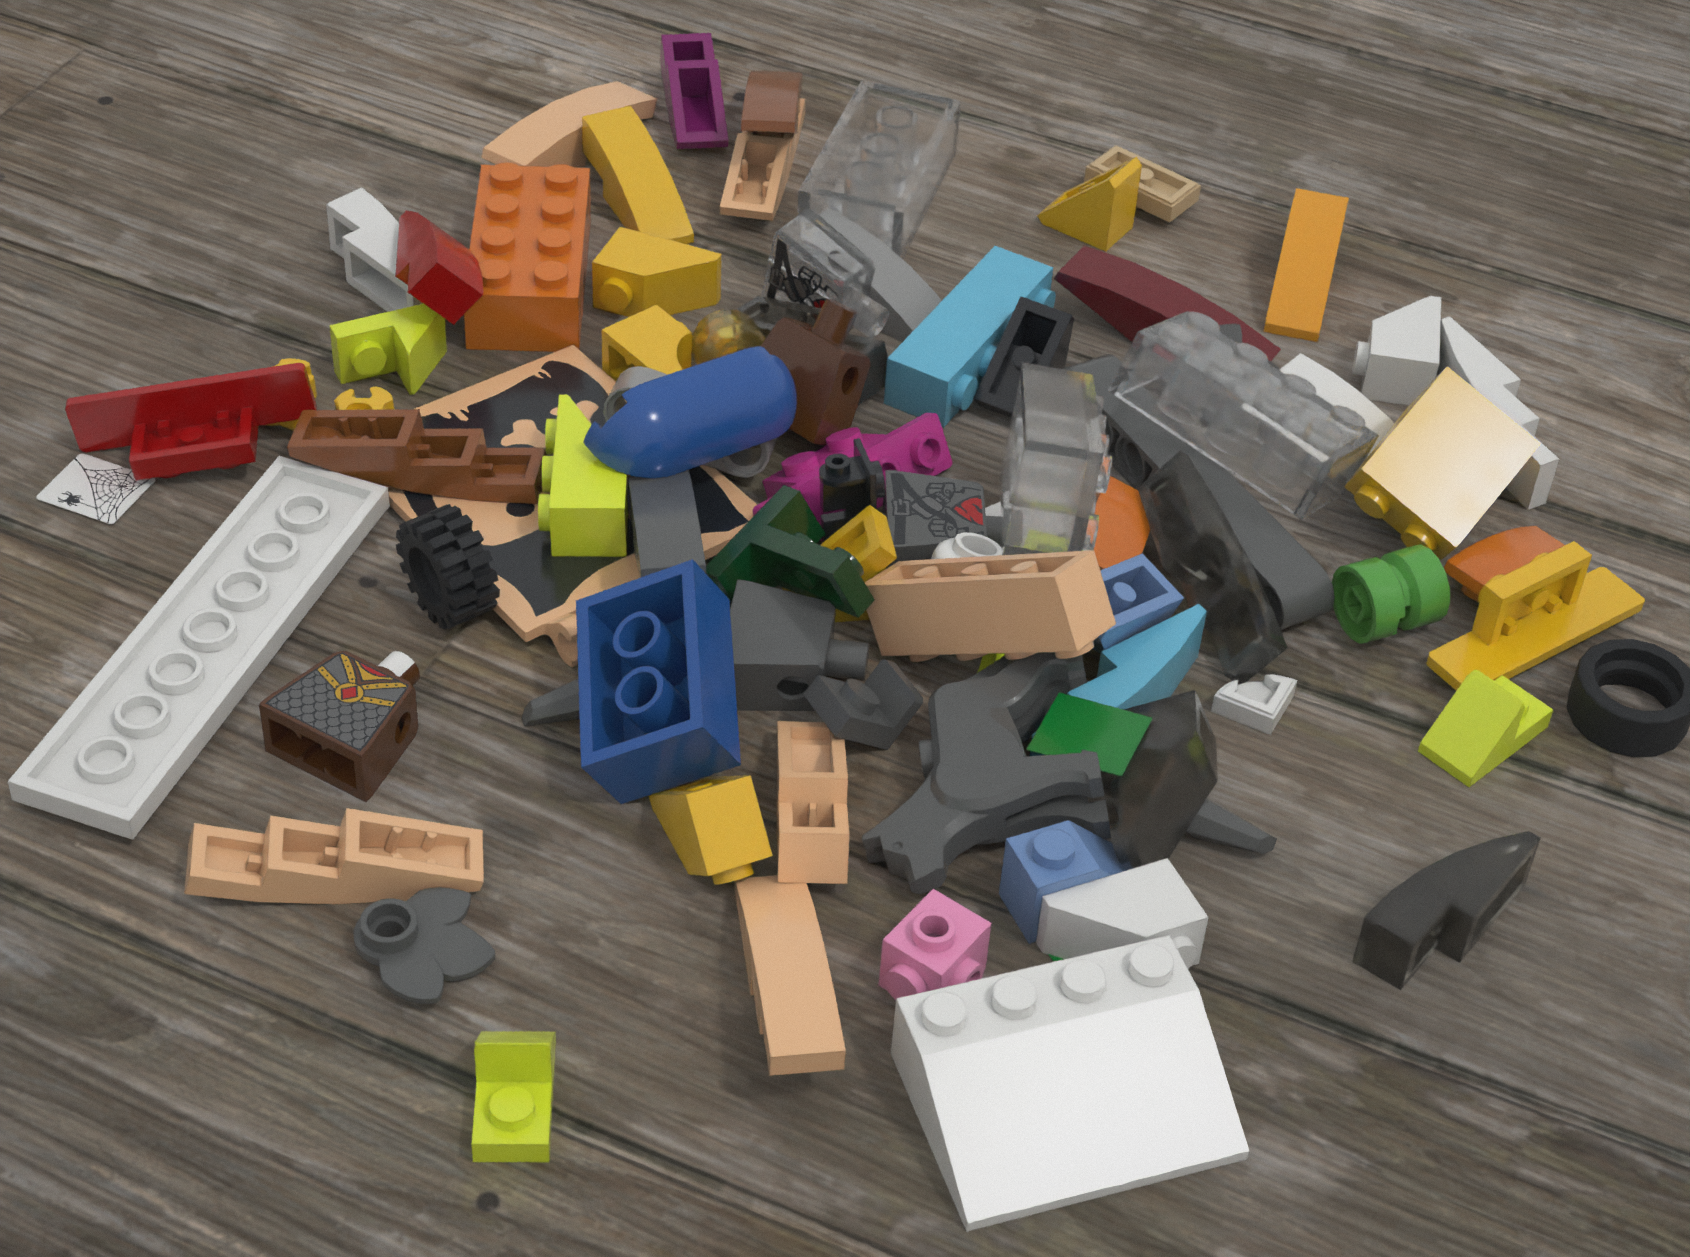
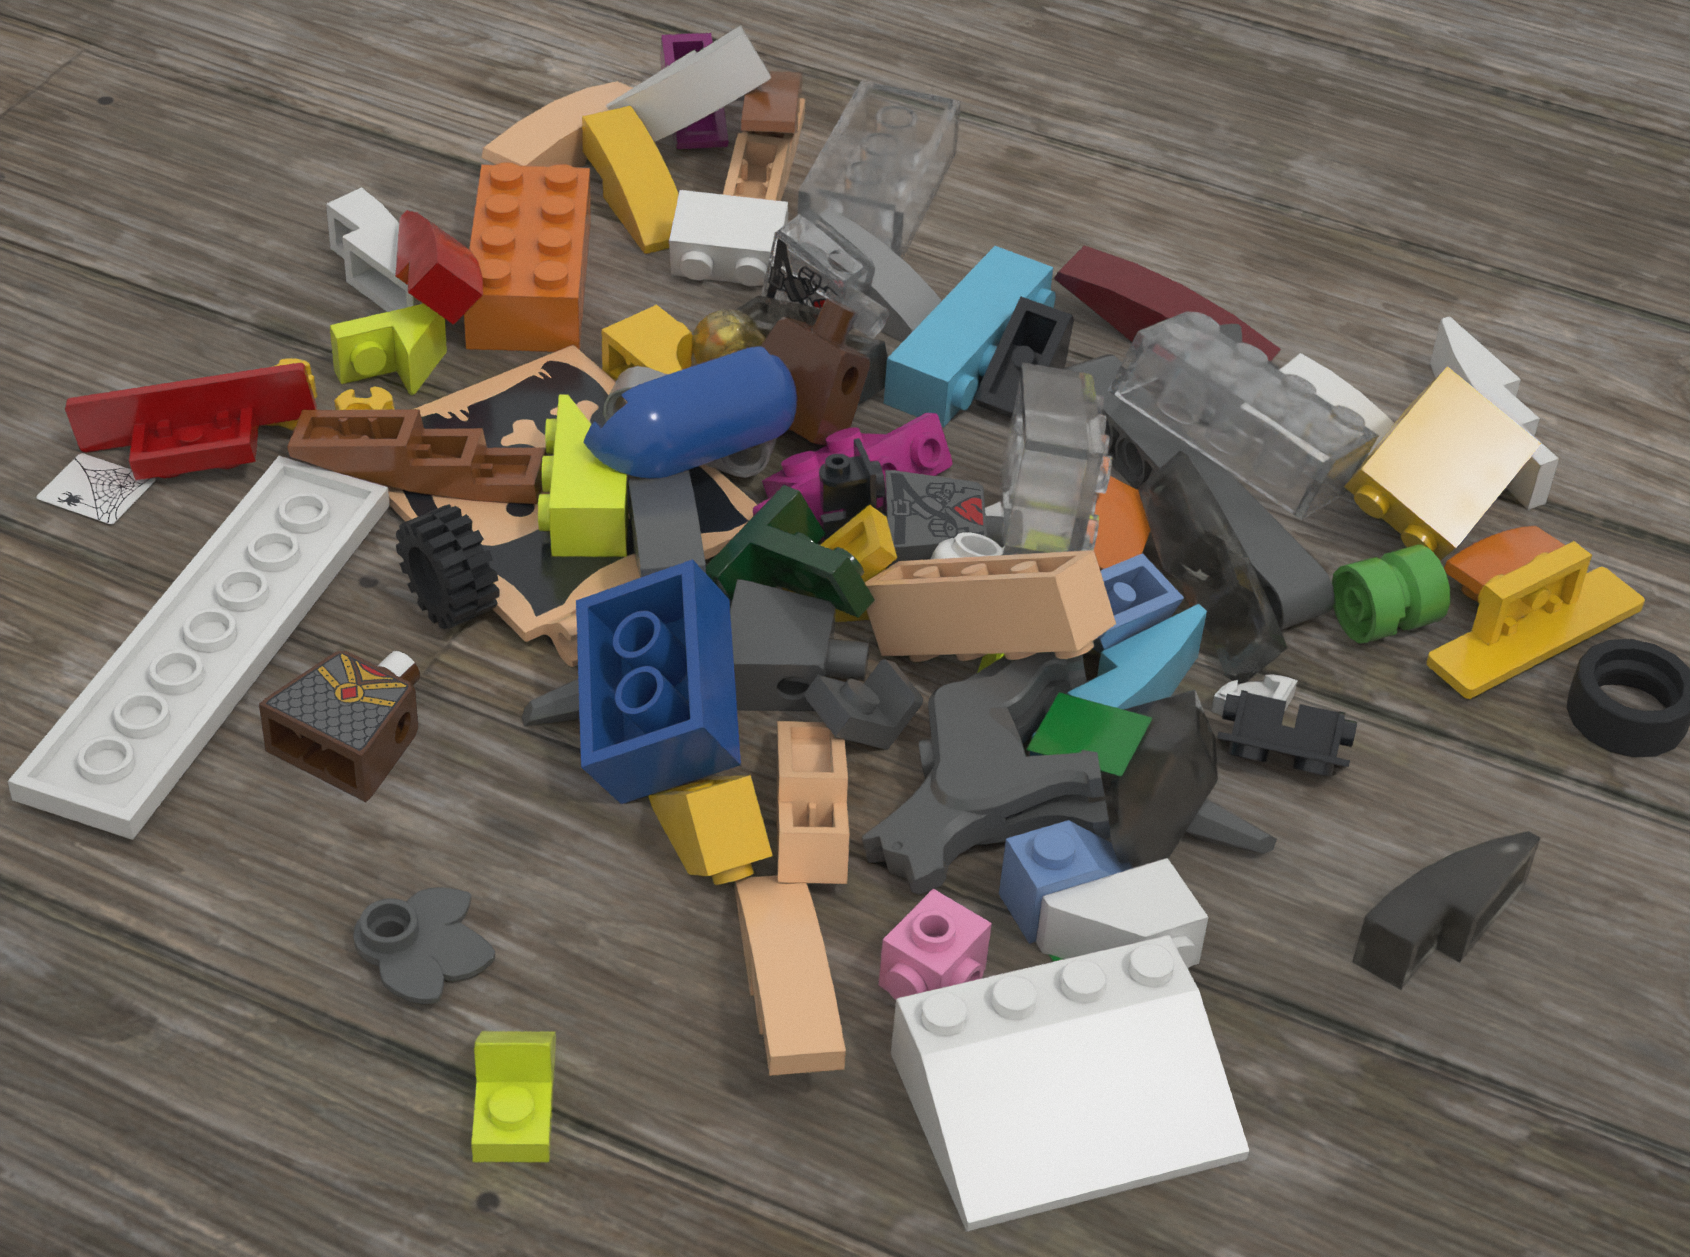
light nougat slope [184,808,484,904] -> none
yellow slope [592,227,722,317] -> none
yellow slope [1037,156,1142,252] -> none
tan plate [1084,145,1201,223] -> none
light orange slope [1263,188,1349,342] -> none
white slope [1352,296,1441,406] -> none
neon yellow slope [1418,670,1553,787] -> none
none -> white slope [606,25,771,142]
none -> white brick [669,190,788,286]
none -> black hinge [1217,690,1357,777]

